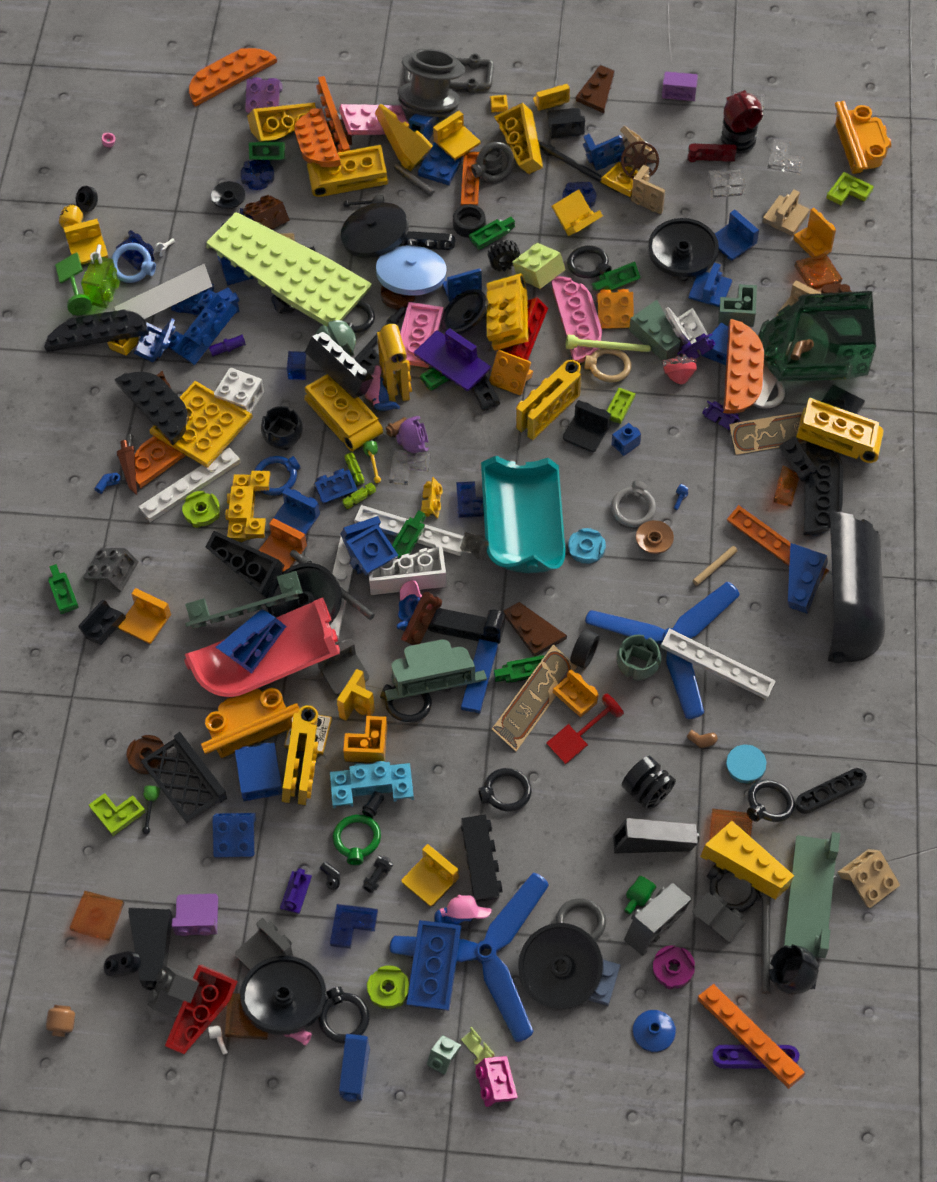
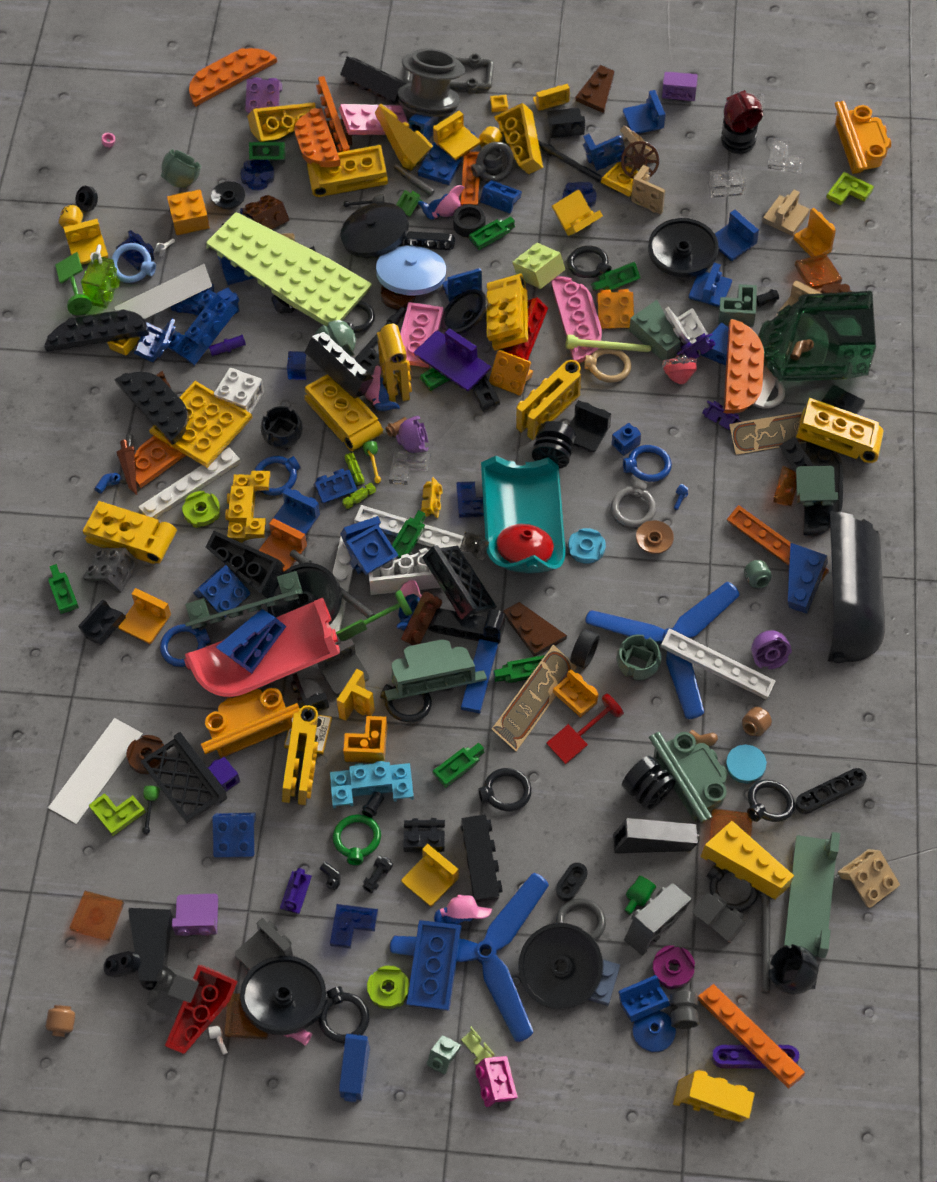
blue panel [235,743,282,802] -> none
black tyre [487,240,521,271] -> none
lime plate [607,388,636,424] -> none
dark red plate [687,143,736,163] -> none
tan bar [693,546,738,586] -> none
none -> white sticker [48,718,143,824]
none -> yellow hinge [83,501,177,565]
none -> sand green piece [160,149,201,188]
none -> blue piece [160,624,211,667]
none -> light orange brick [167,189,210,236]
none -> blue bracket [193,565,250,617]
none -> dark purple brick [208,757,240,792]
none -> black bracket [291,673,329,712]
none -> bright green piece [336,589,413,641]
none -> black brick [340,56,407,104]
none -> bright green bracket [396,190,424,217]
none -> black plate [403,818,445,852]
none -> bright pink hair [418,185,465,220]
none -> black fence [422,545,497,620]
none -> green hinge [432,743,484,788]
none -> yellow head [478,126,503,148]
none -> blue bracket [480,180,522,213]
none -> red dish [497,524,554,563]
none -> black wheel [532,421,576,469]
none -> black plate [556,863,588,901]
none -> blue bracket [618,975,670,1022]
none -> blue bracket [623,90,665,134]
none -> blue piece [623,445,672,482]
none -> sand green brick [649,732,728,823]
none -> dark grey wheel [669,991,699,1029]
none -> yellow wedge [673,1070,755,1122]
none -> medium nougat head [742,707,772,737]
none -> sand green head [744,560,772,588]
none -> medium lavender cylinder [751,630,792,669]
none -> black pin [756,289,779,307]
none -> sand green bracket [796,466,838,507]

